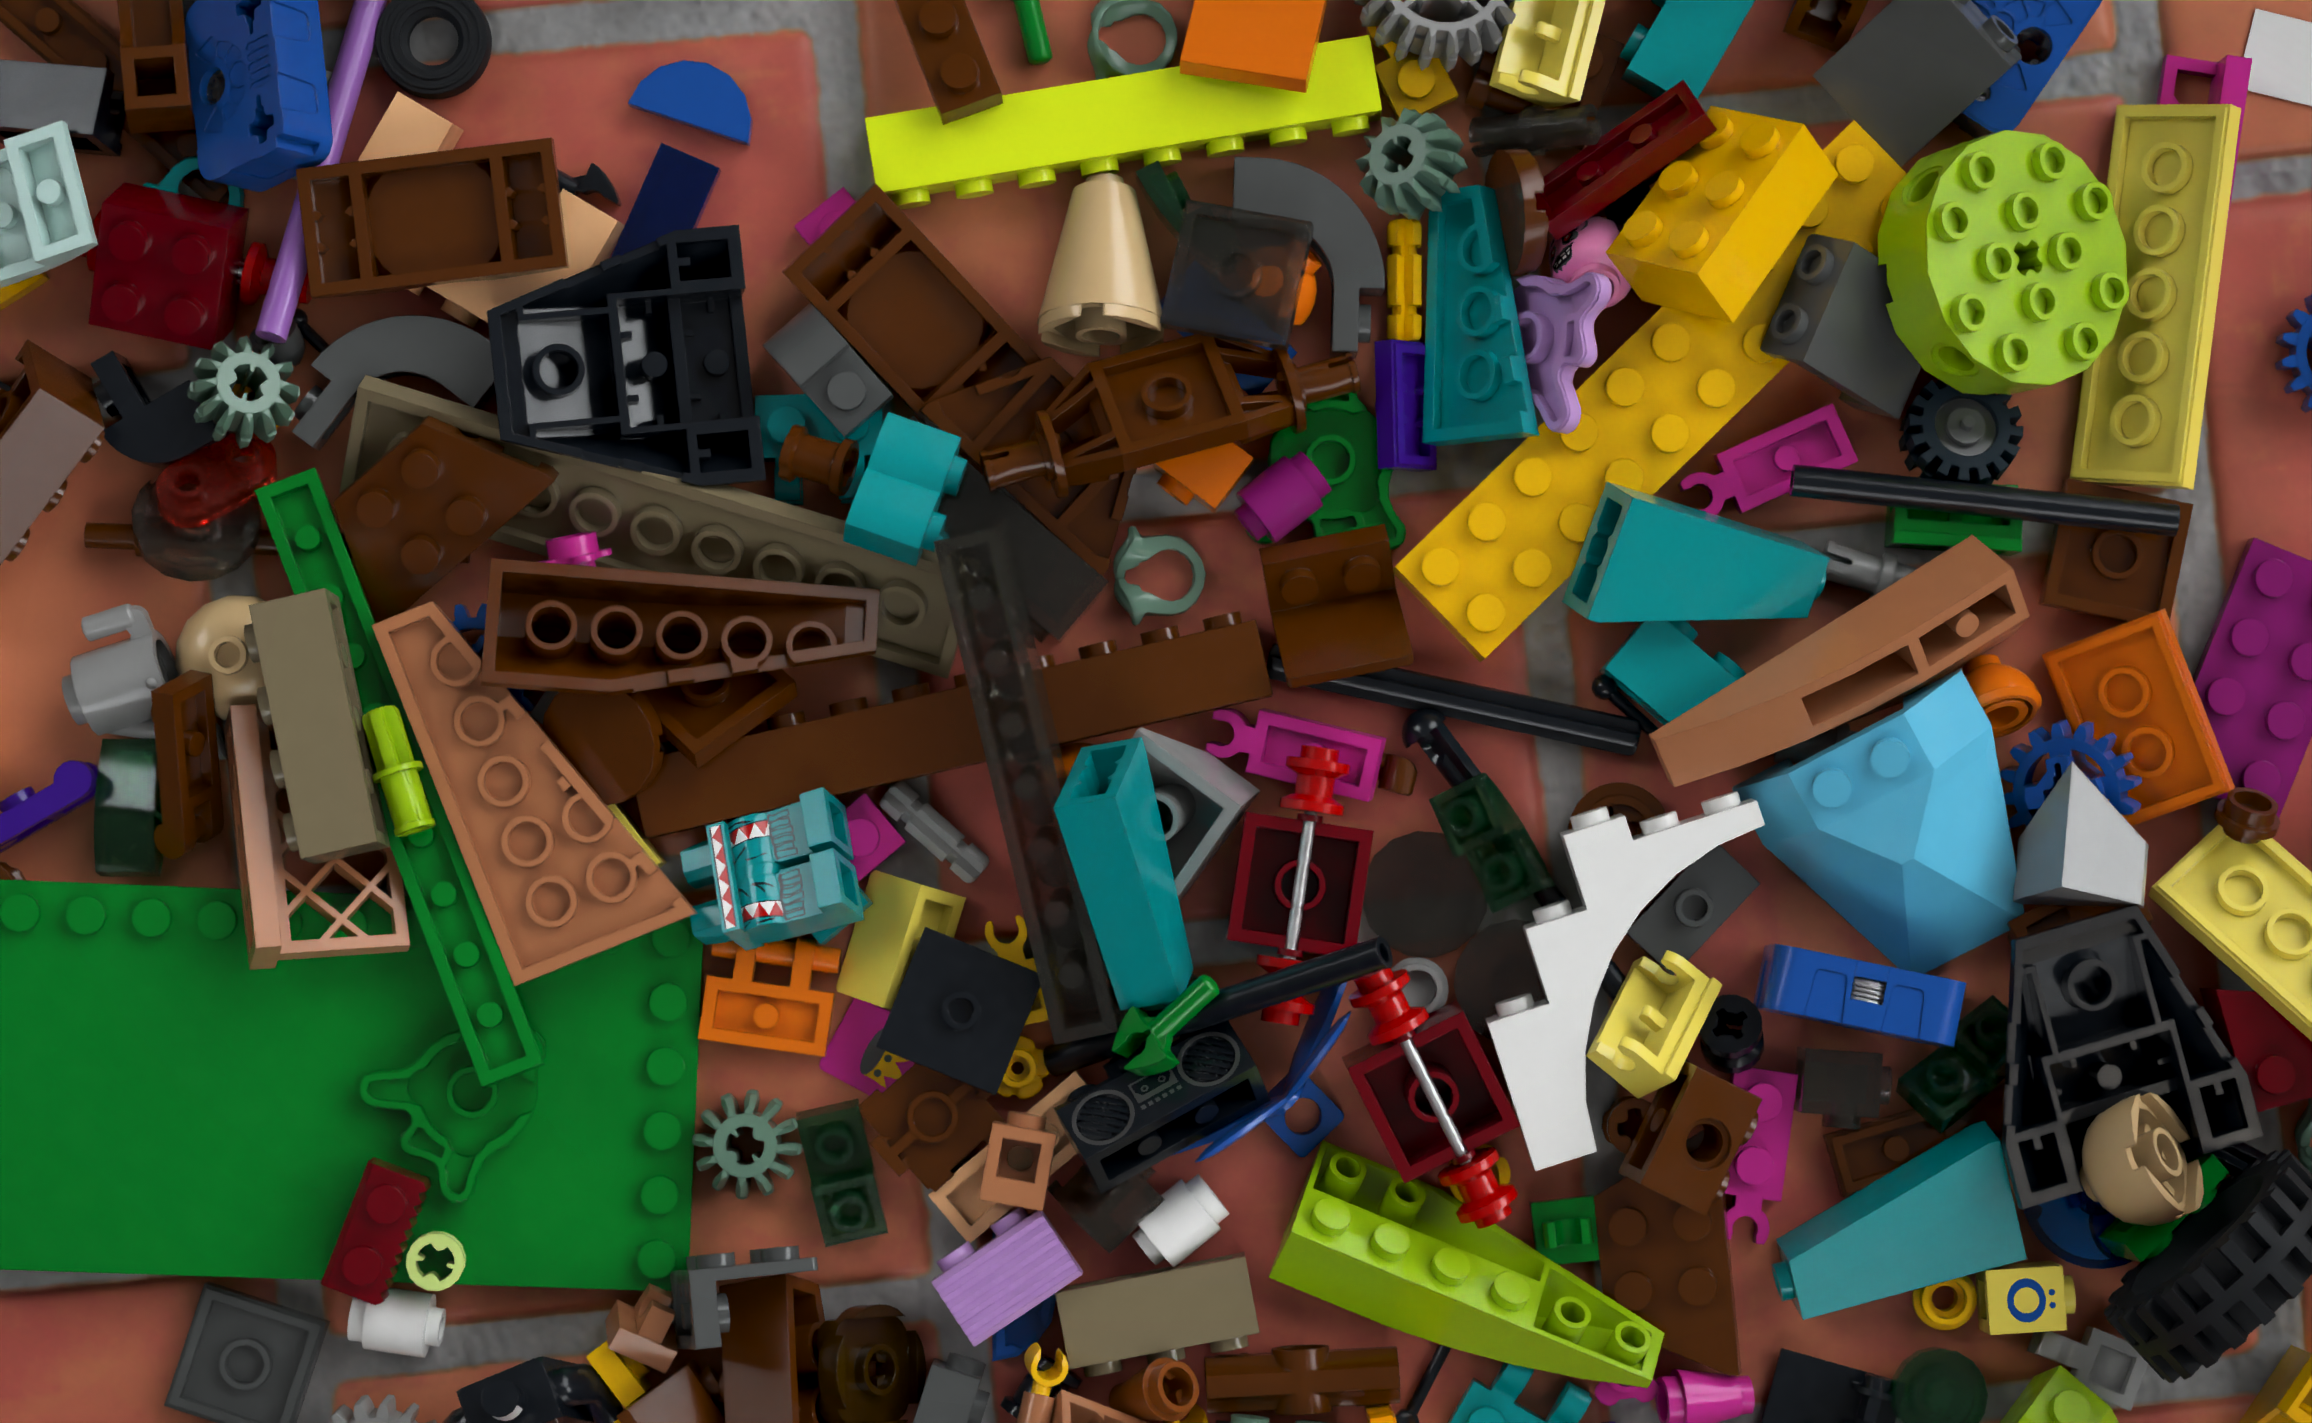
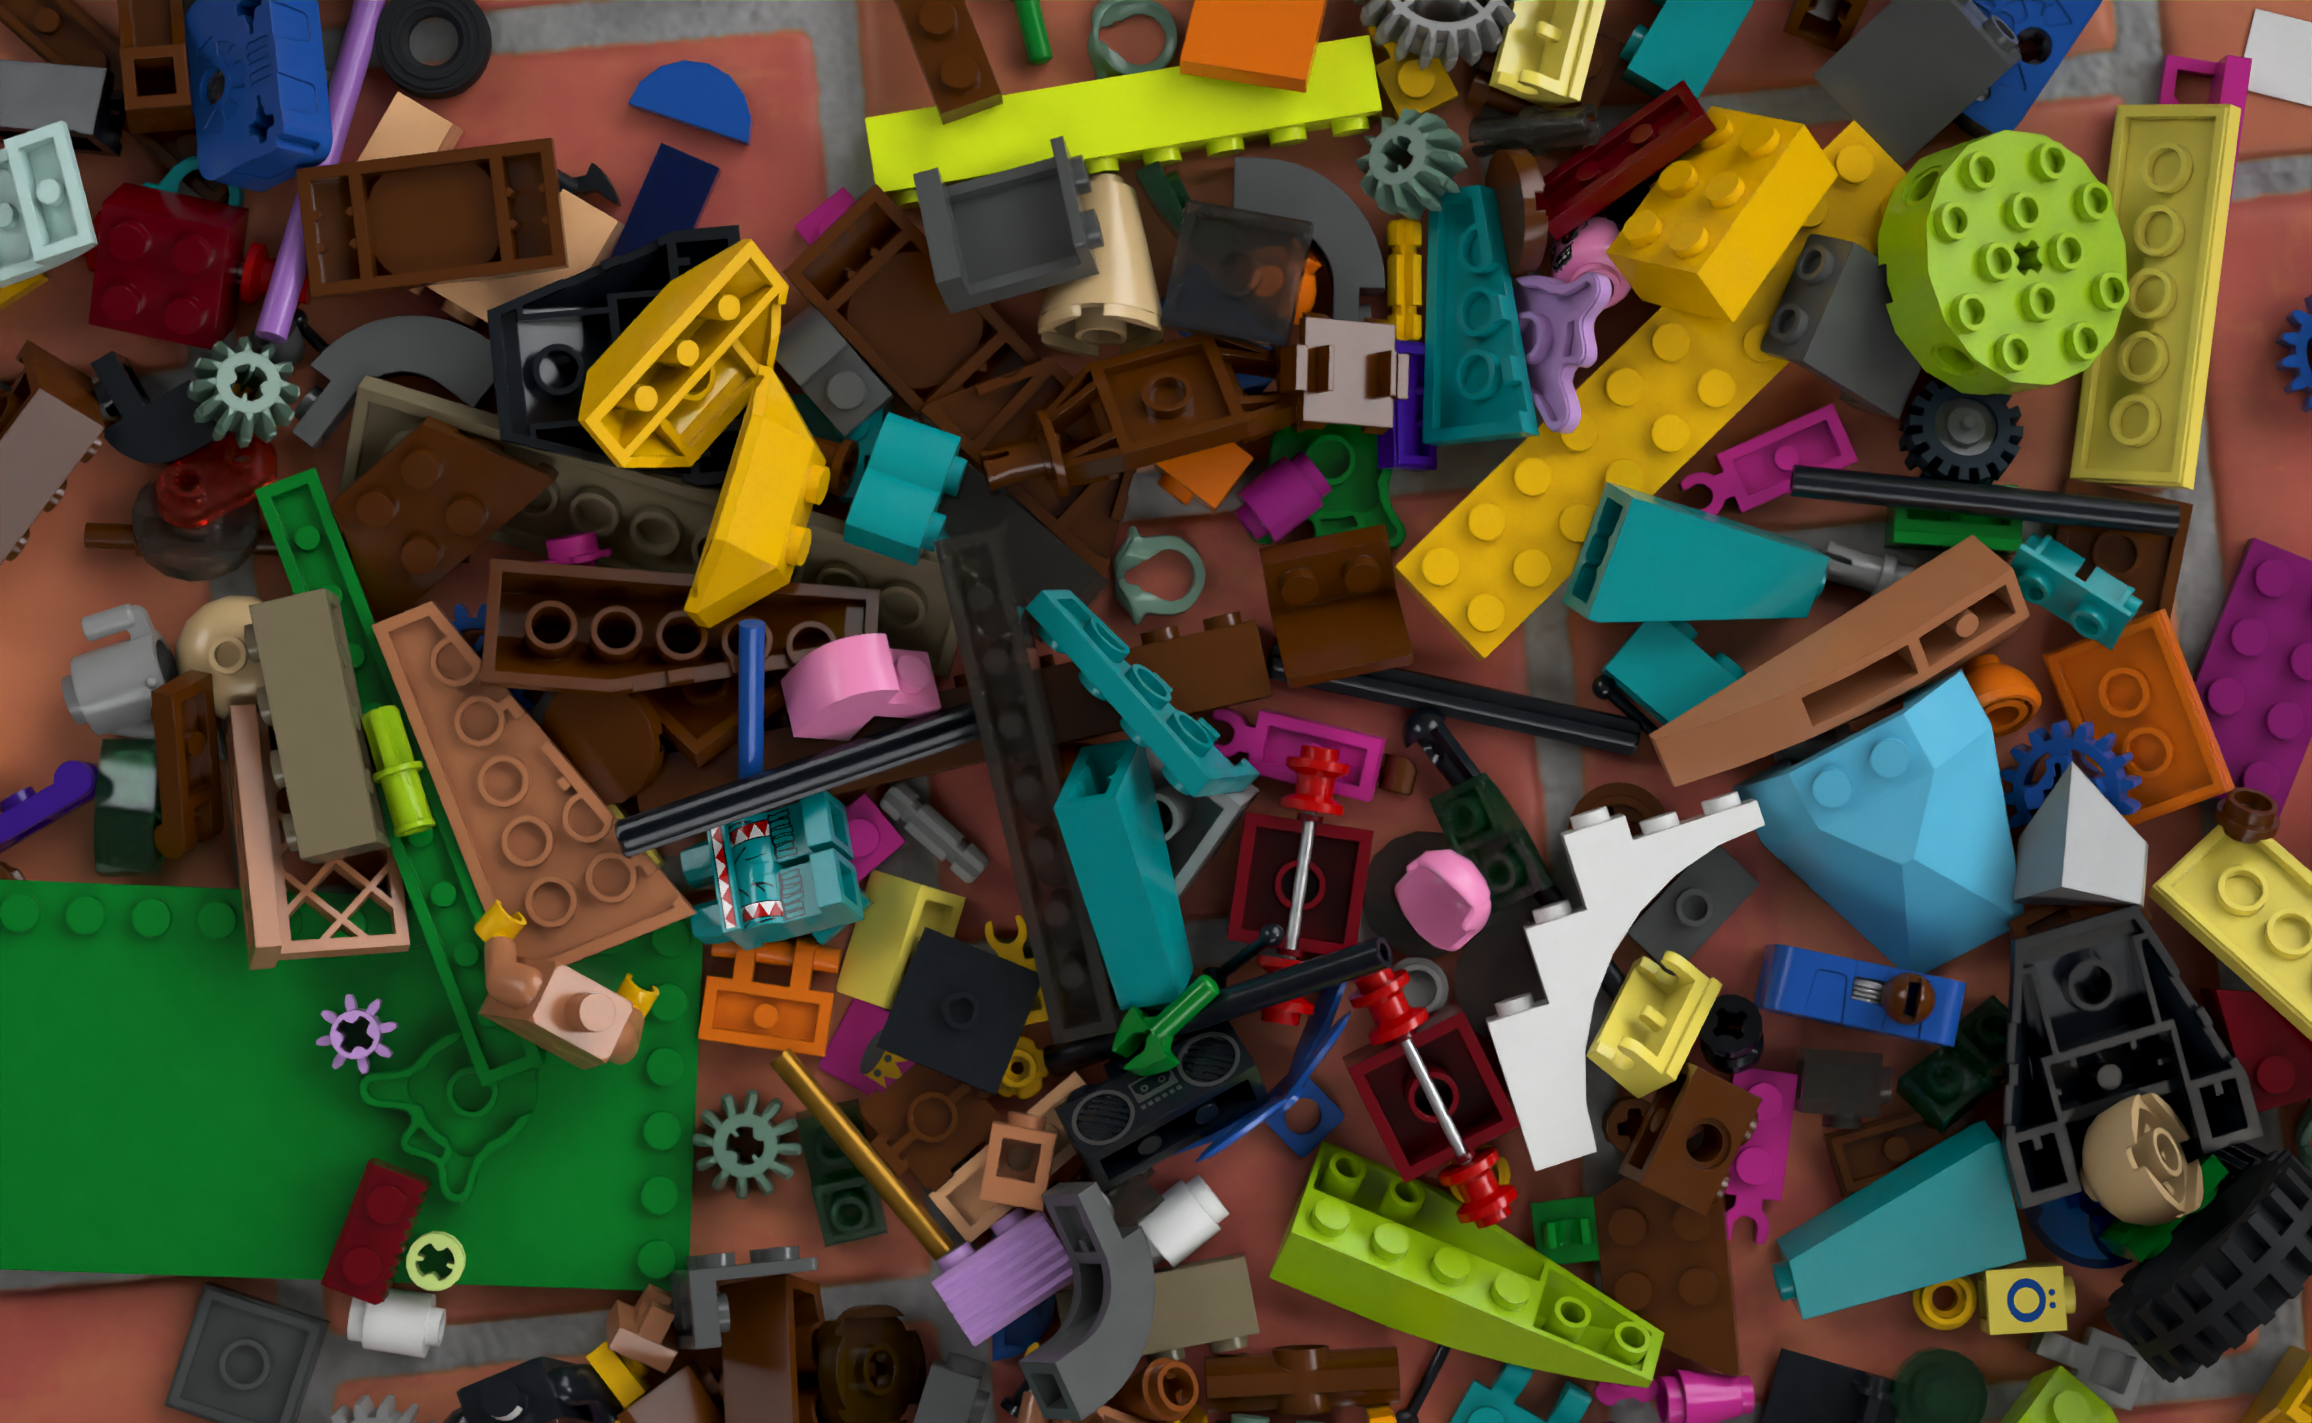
none -> lavender gear [316,993,399,1074]
none -> nougat torso [474,899,659,1070]
none -> yellow wedge [578,238,789,468]
none -> black axle [614,701,987,857]
none -> yellow wedge [684,364,830,628]
none -> blue bar [738,619,765,780]
none -> pearl gold bar [770,1048,955,1261]
none -> bright pink brick [781,633,942,741]
none -> dark grey panel [913,136,1105,314]
none -> dark grey arch [1018,1182,1155,1421]
none -> teal wing [1026,589,1260,797]
none -> black hinge [1202,922,1285,989]
none -> piece [1280,312,1409,435]
none -> bright pink hair [1394,849,1492,952]
none -> reddish brown hinge [1880,973,1936,1025]
none -> teal hinge [2010,533,2143,650]

